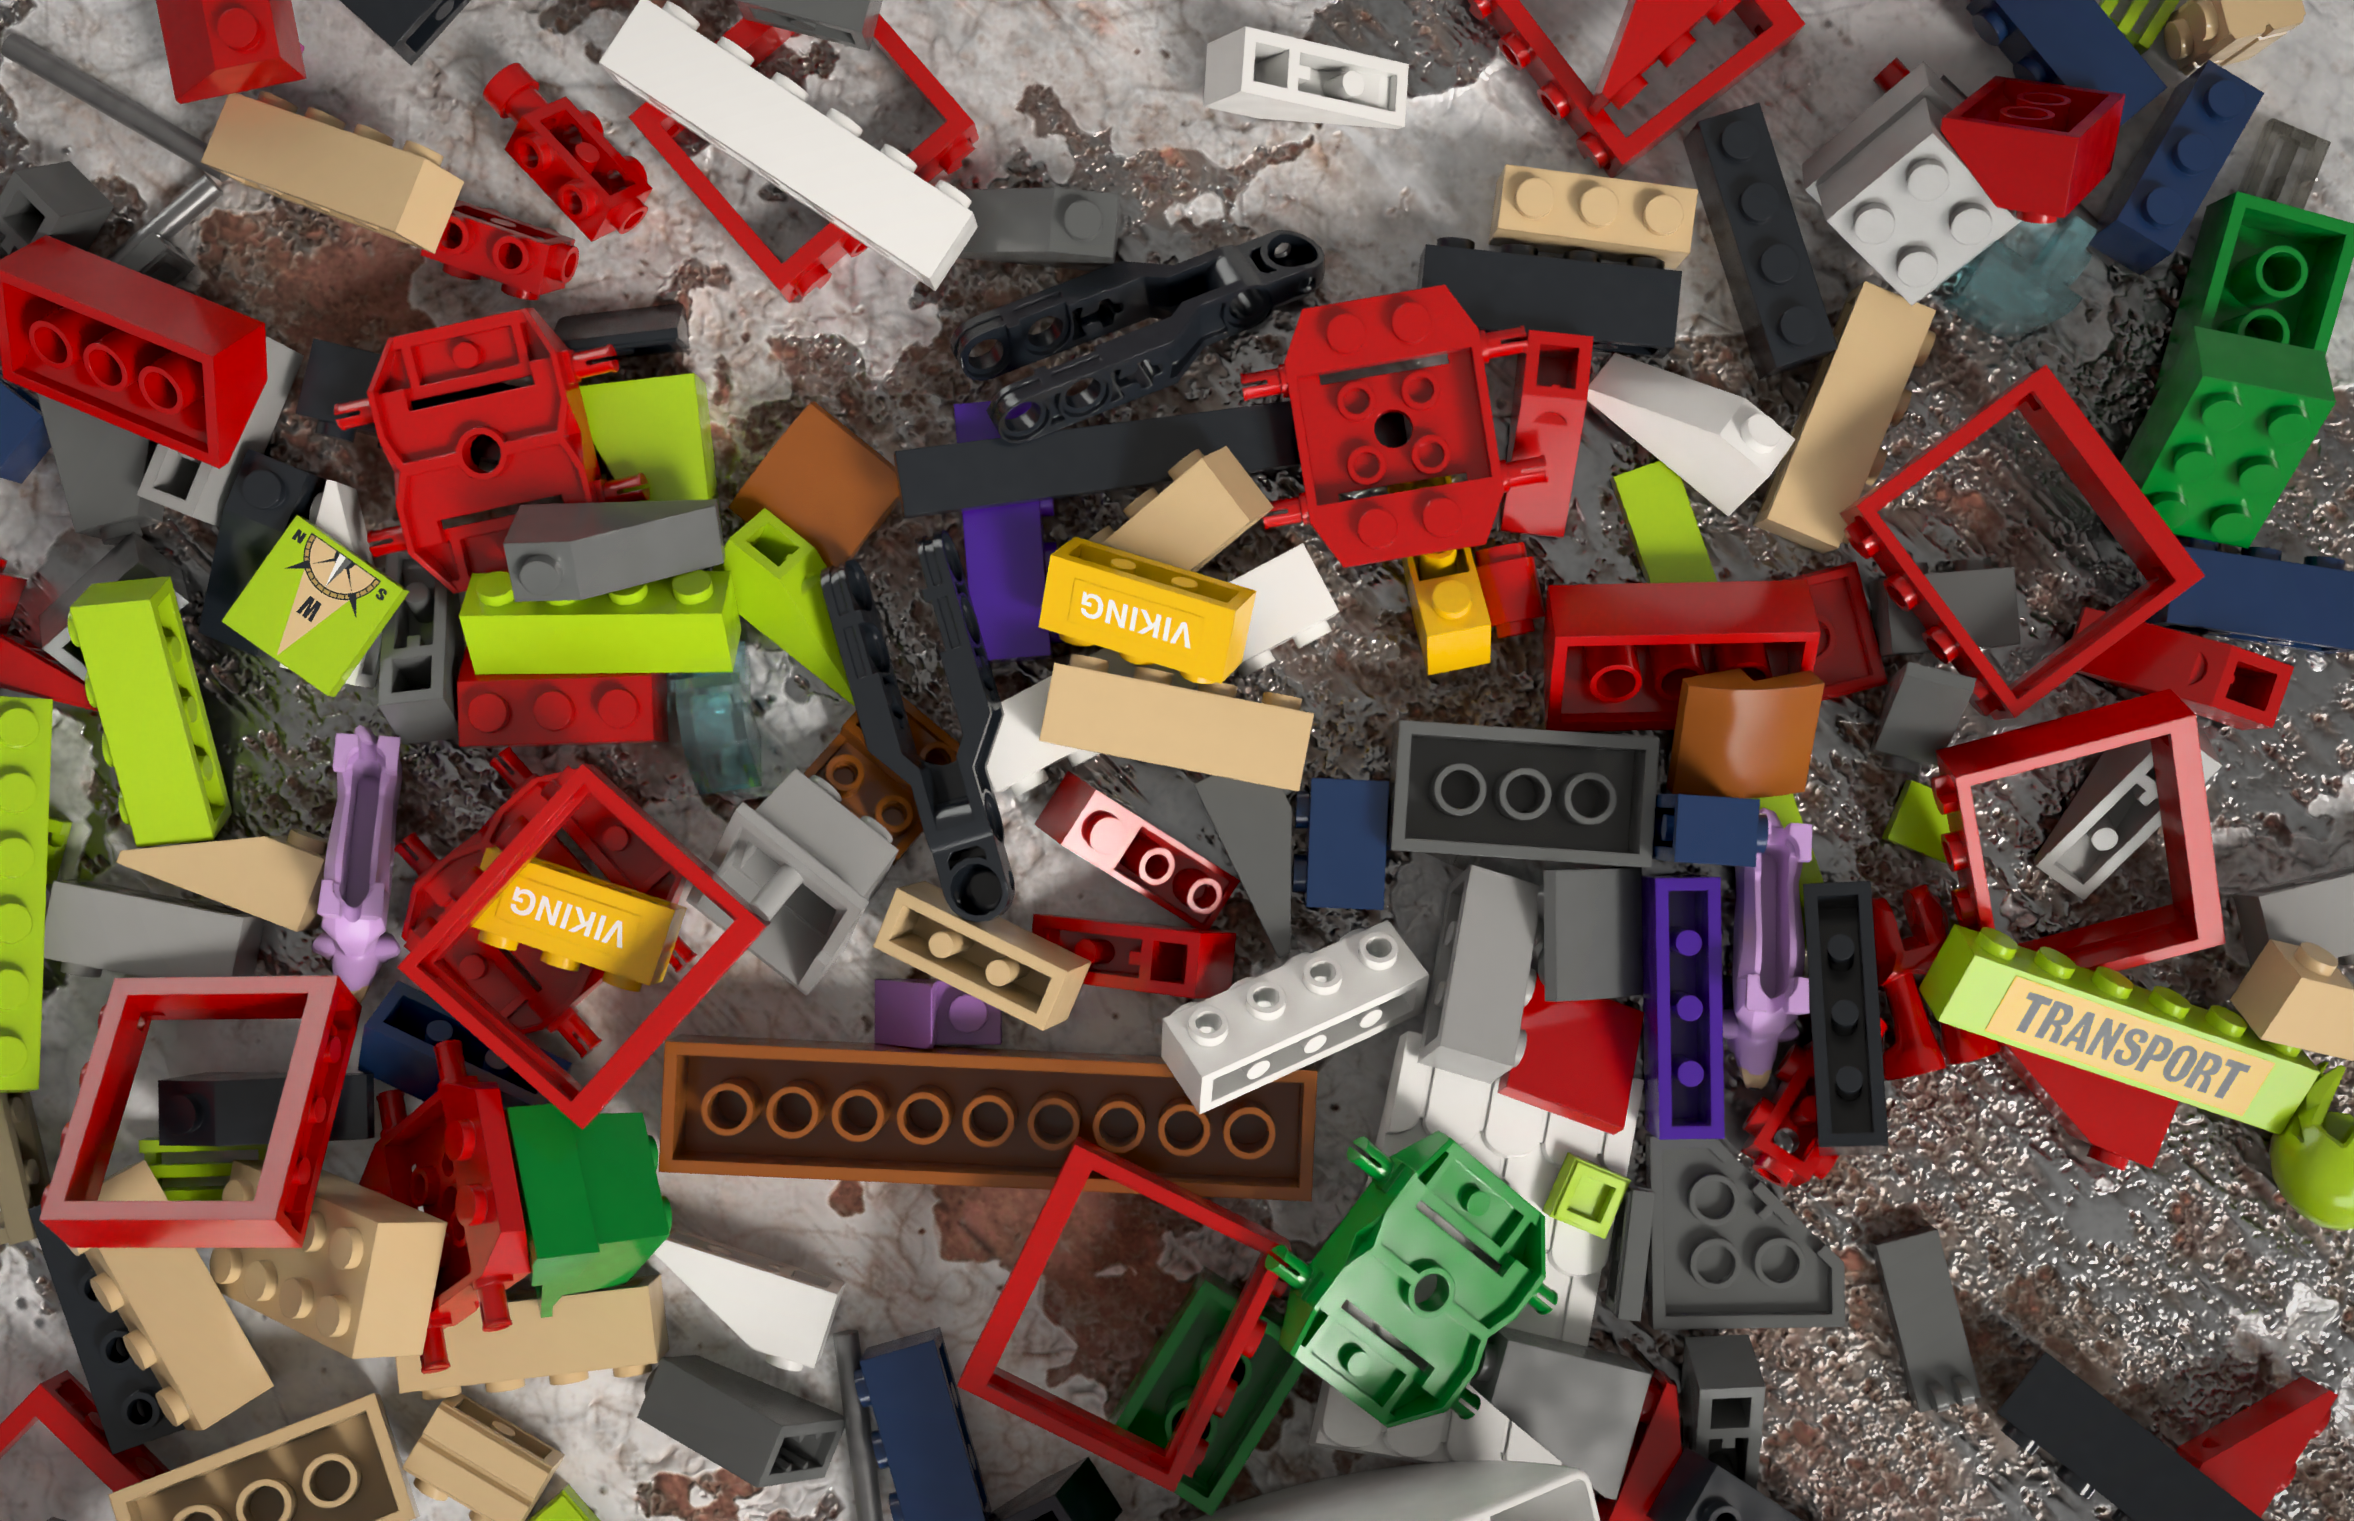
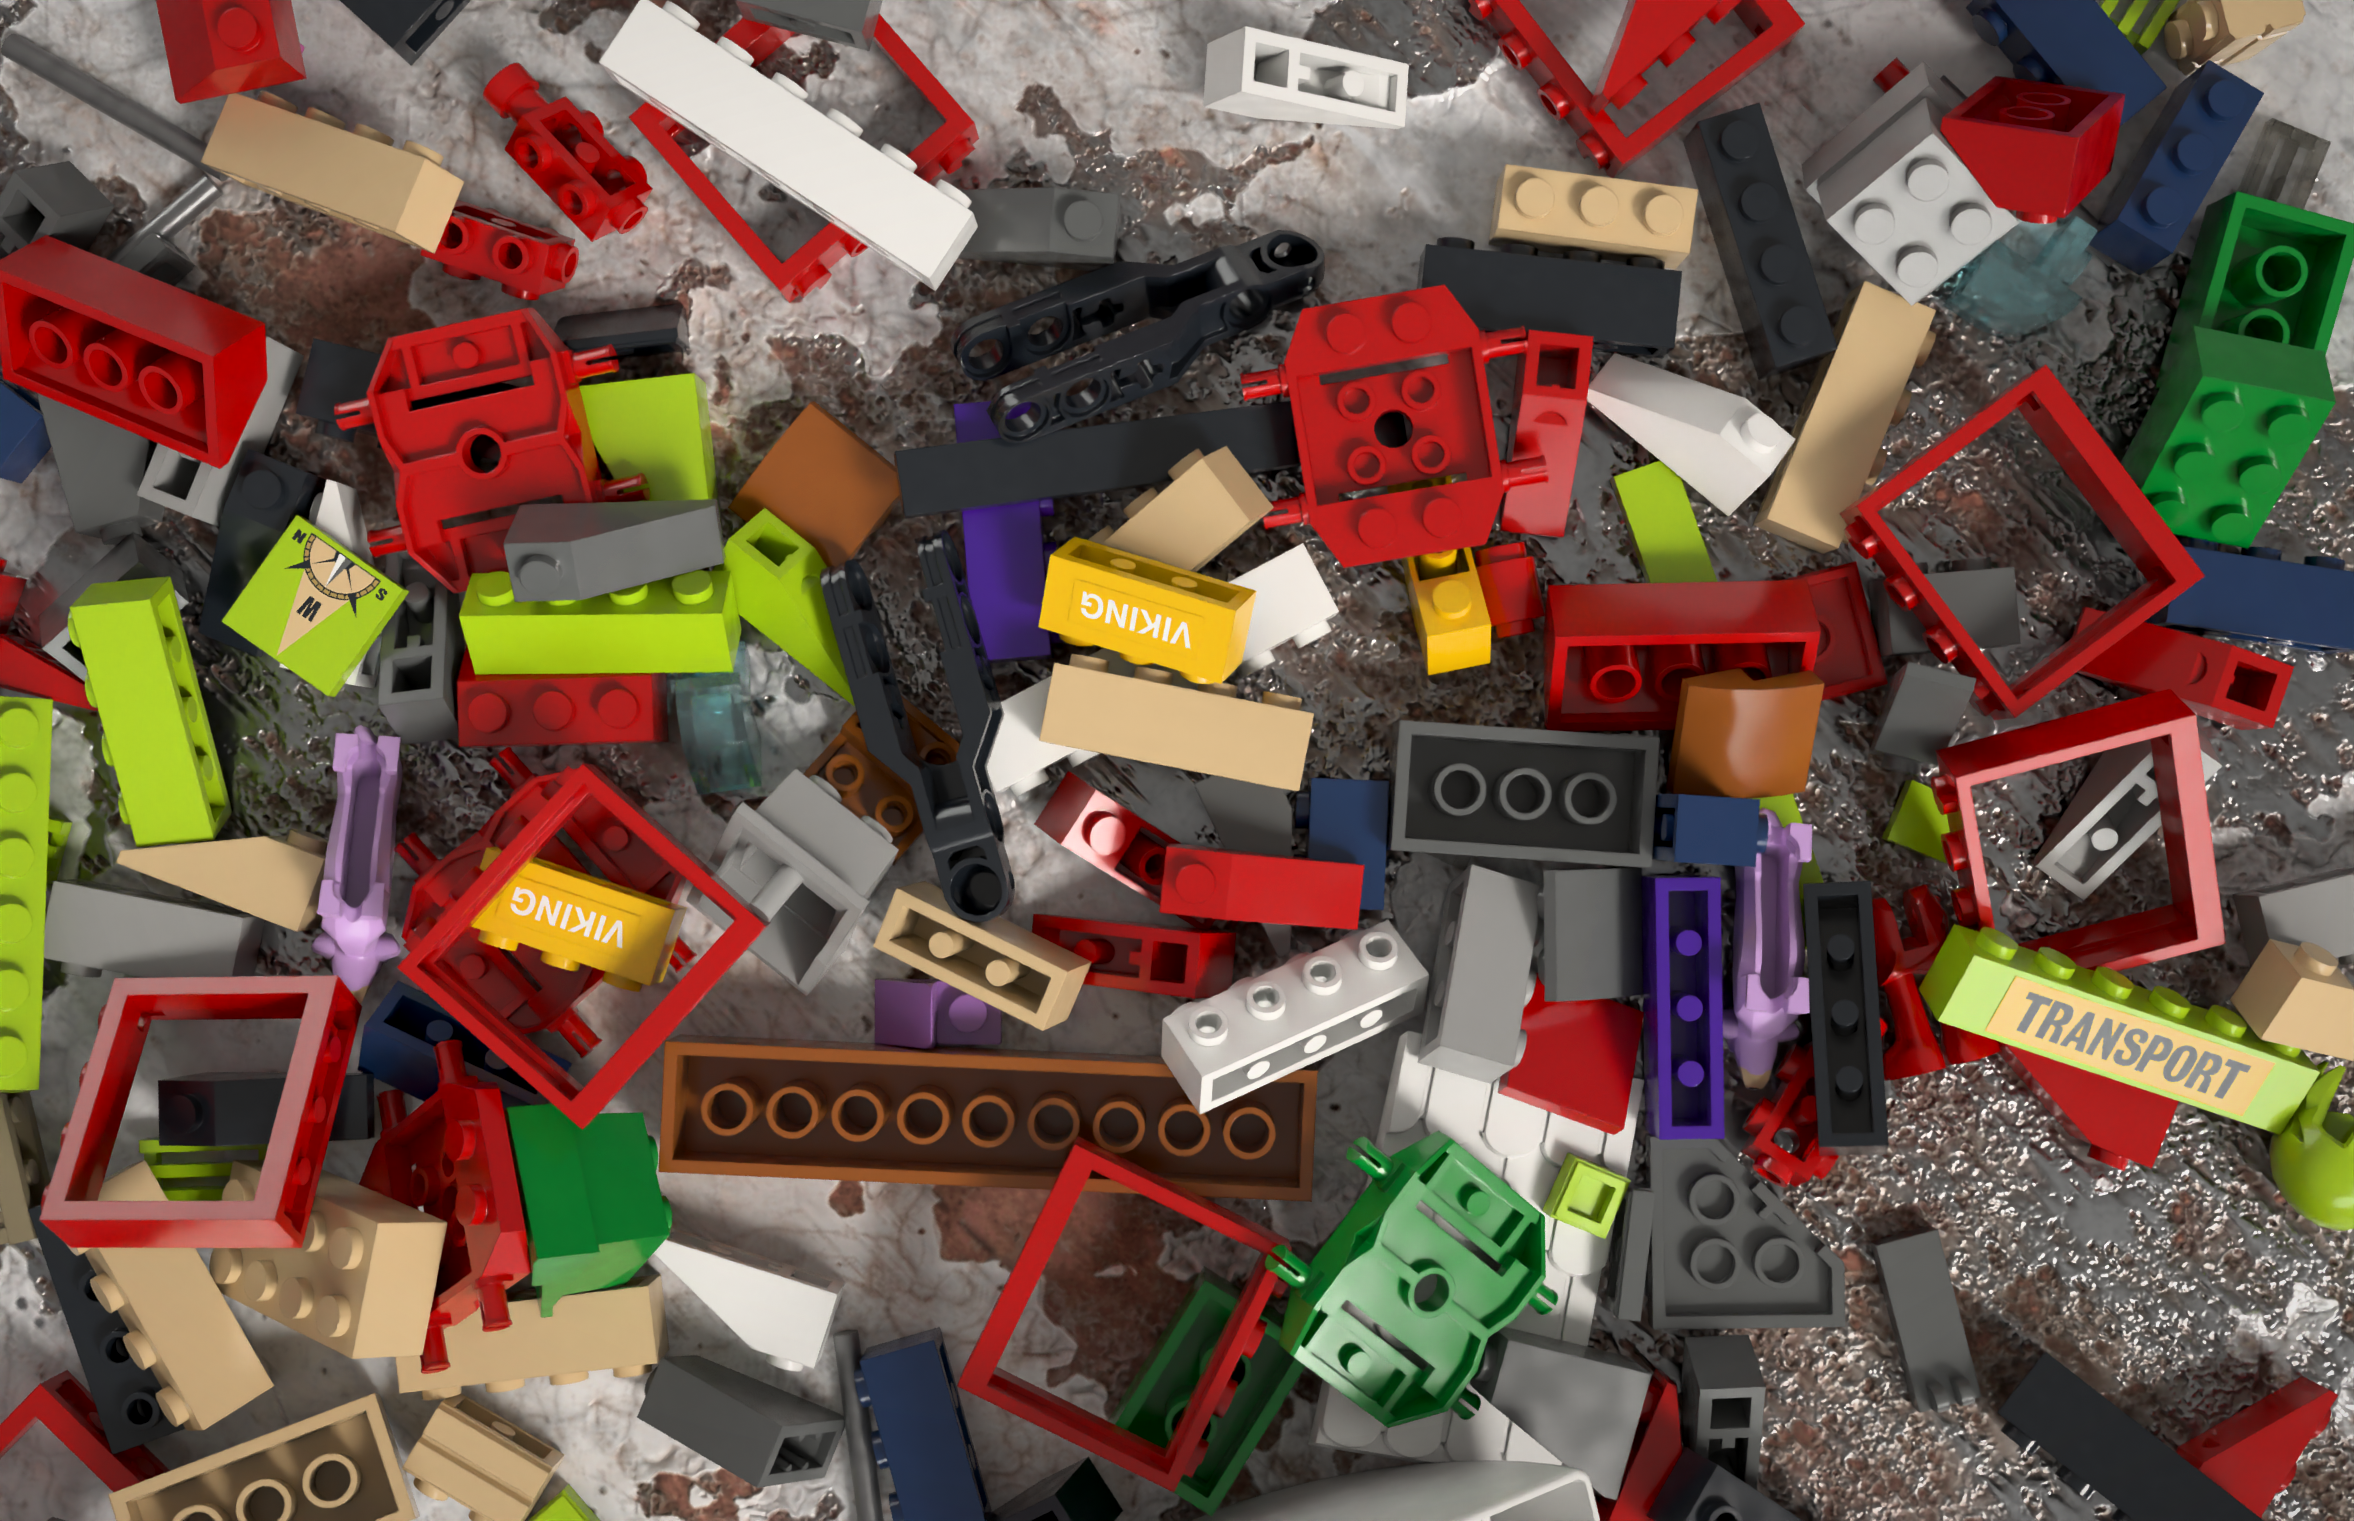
none -> red slope [1159,843,1364,930]

